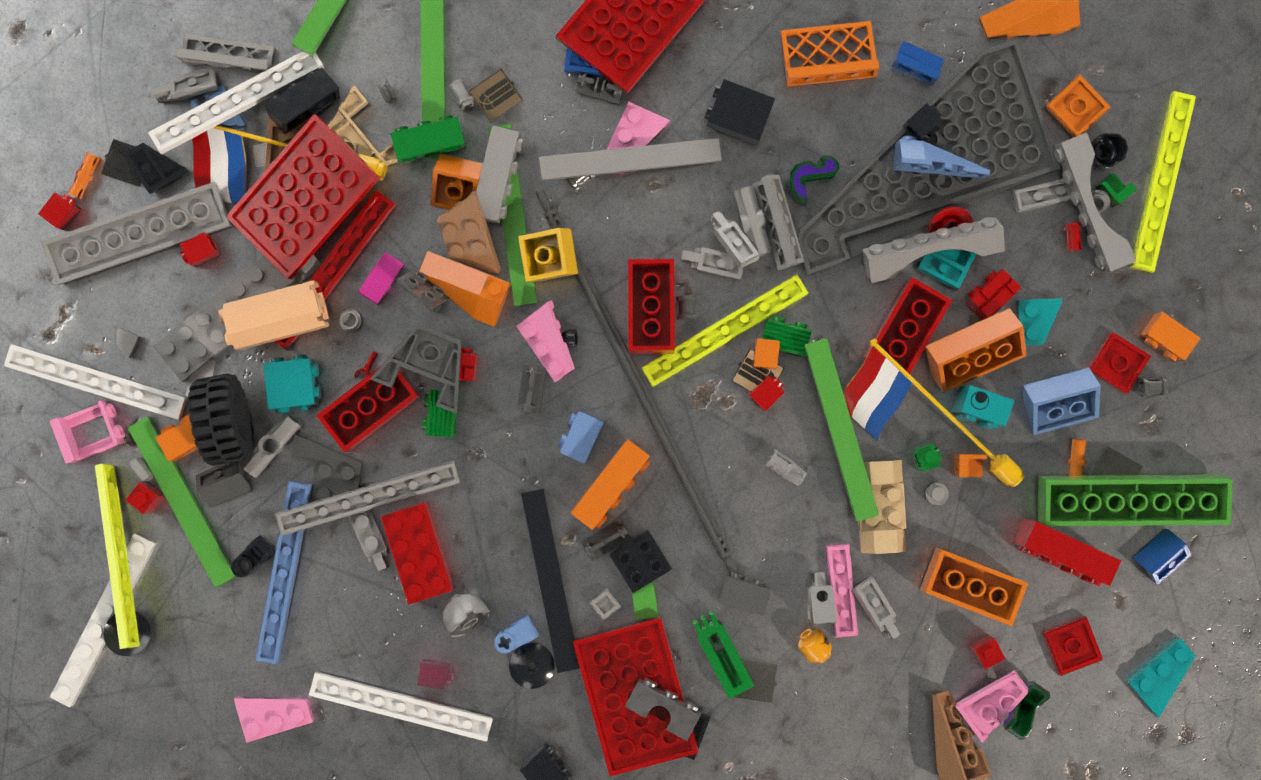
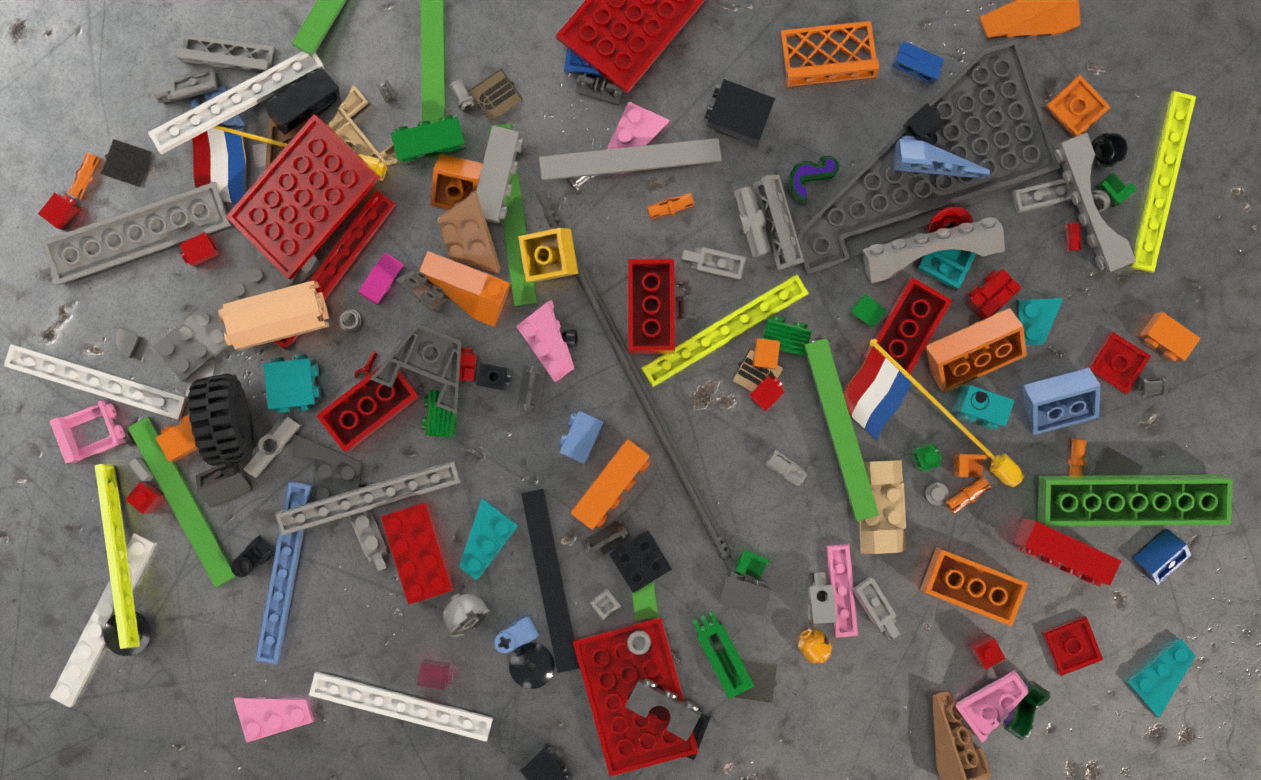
black wing [123,143,188,194] -> none
light grey hinge [710,211,760,269] -> none
none -> teal wing [459,498,519,581]
none -> black brick [476,363,512,391]
none -> light grey tile [627,630,651,655]
none -> orange pin [647,192,694,220]
none -> green panel [735,548,770,579]
none -> green panel [848,294,887,328]
none -> orange pin [945,476,991,514]

